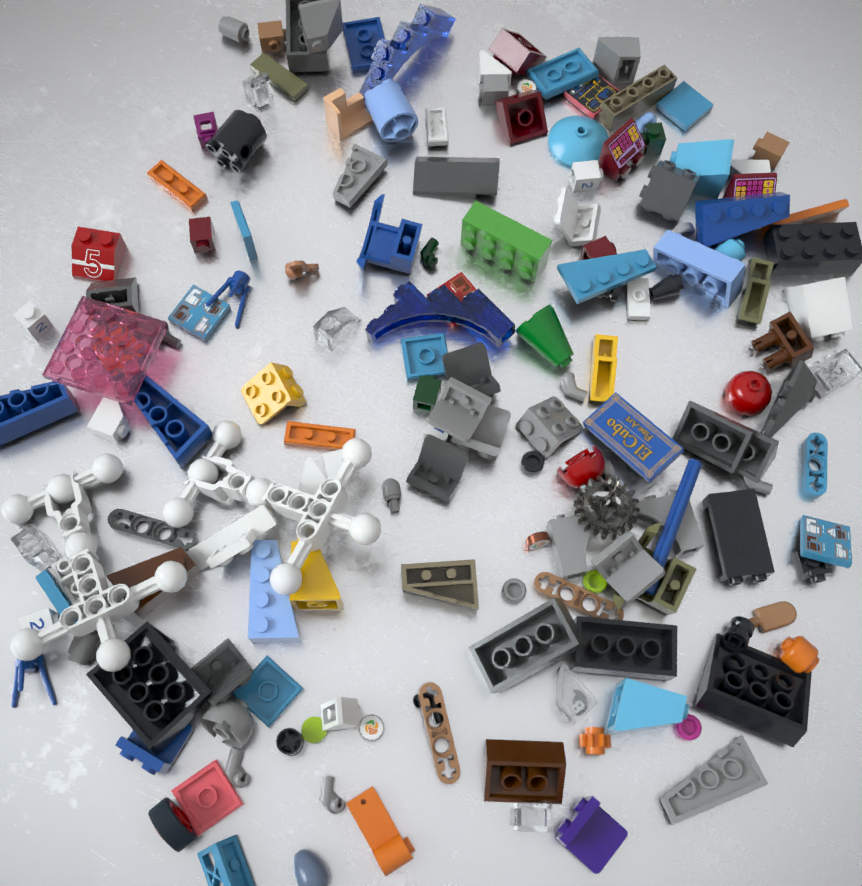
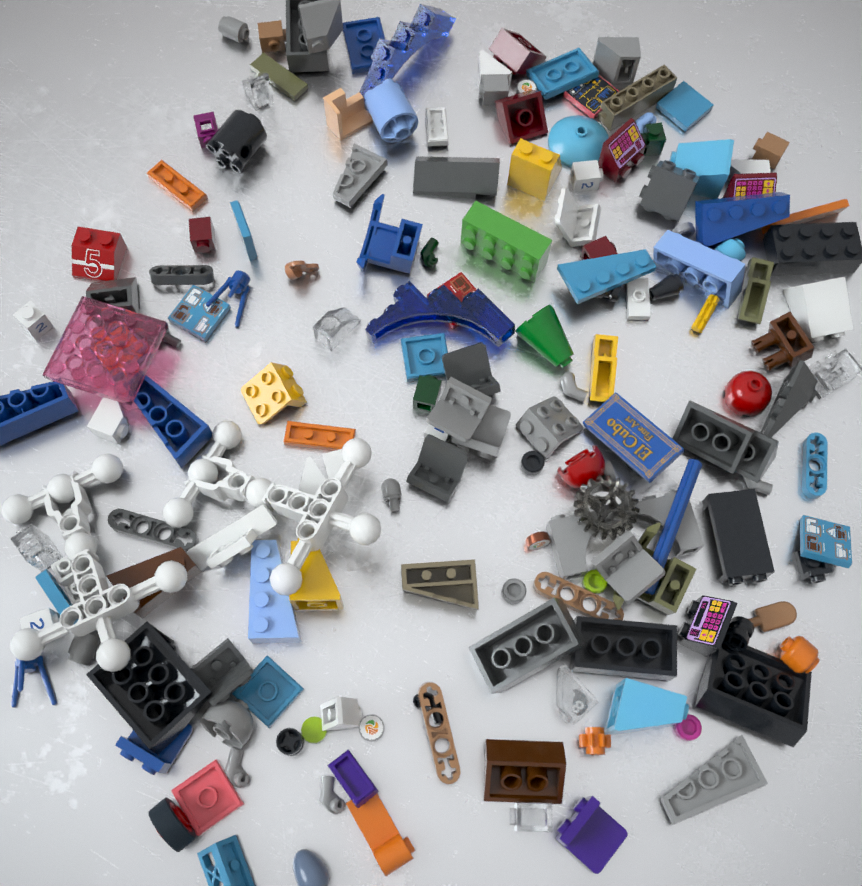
none -> dark grey beam [149,265,214,285]
none -> dark purple tile [327,749,379,809]
none -> yellow slope [507,138,562,201]
none -> black slope [678,595,738,657]
none -> yellow axle [692,294,720,333]

